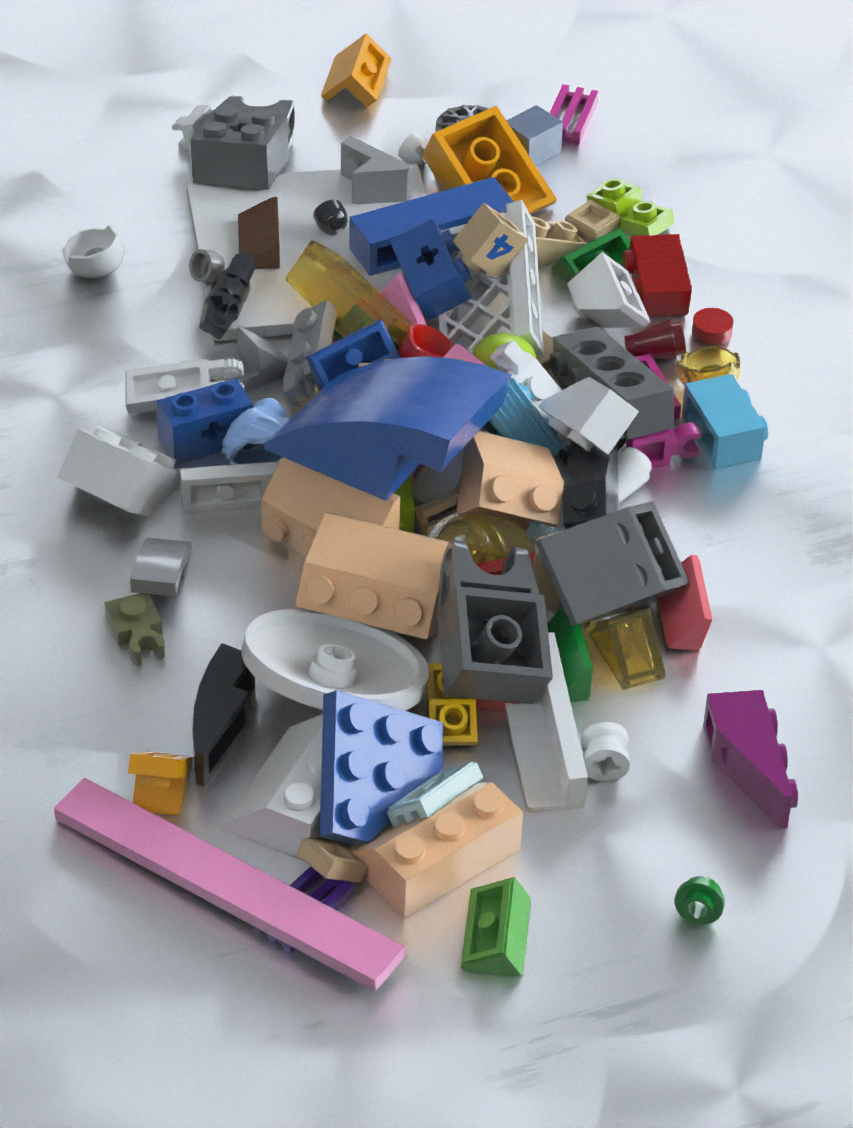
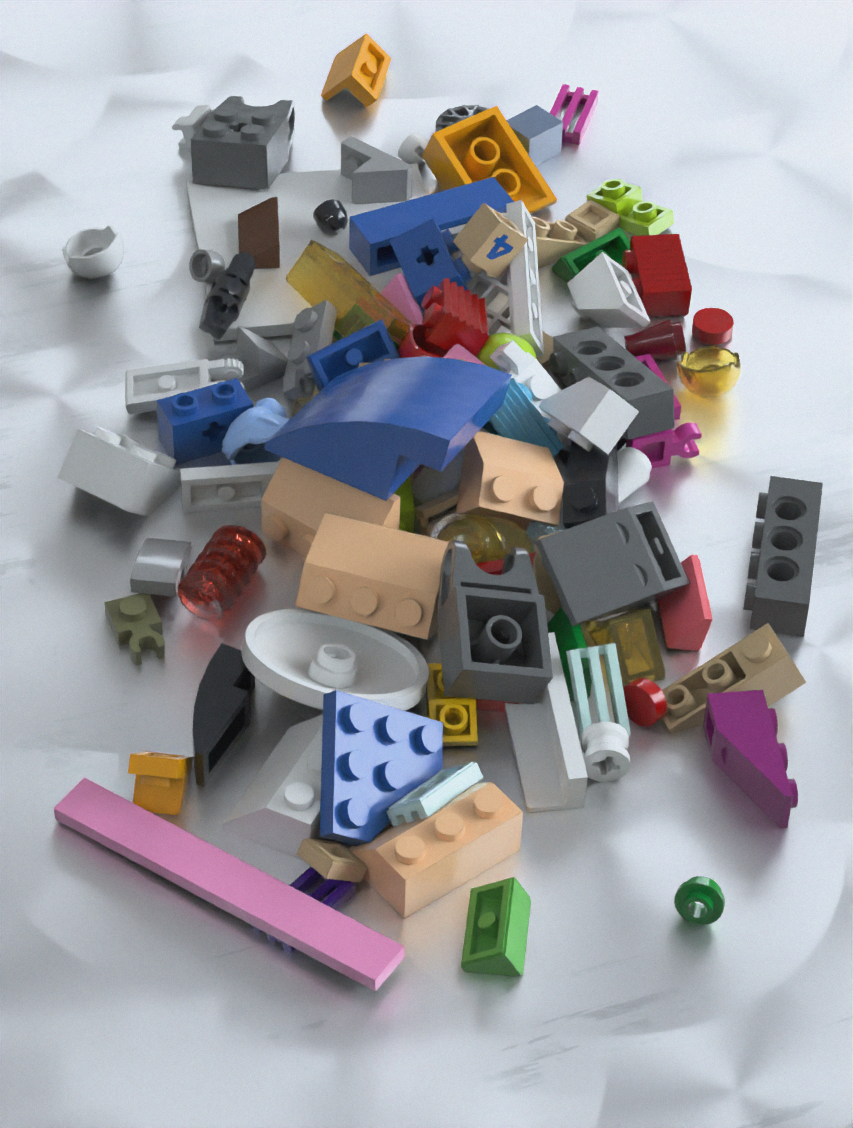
medium azure brick [681,374,769,469] -> none
none -> clear red piece [178,525,267,621]
none -> red brick [421,278,489,357]
none -> light aqua tile [566,643,631,737]
none -> red tile [623,678,667,727]
none -> tan slope [662,623,807,734]
none -> dark grey brick [743,476,823,637]

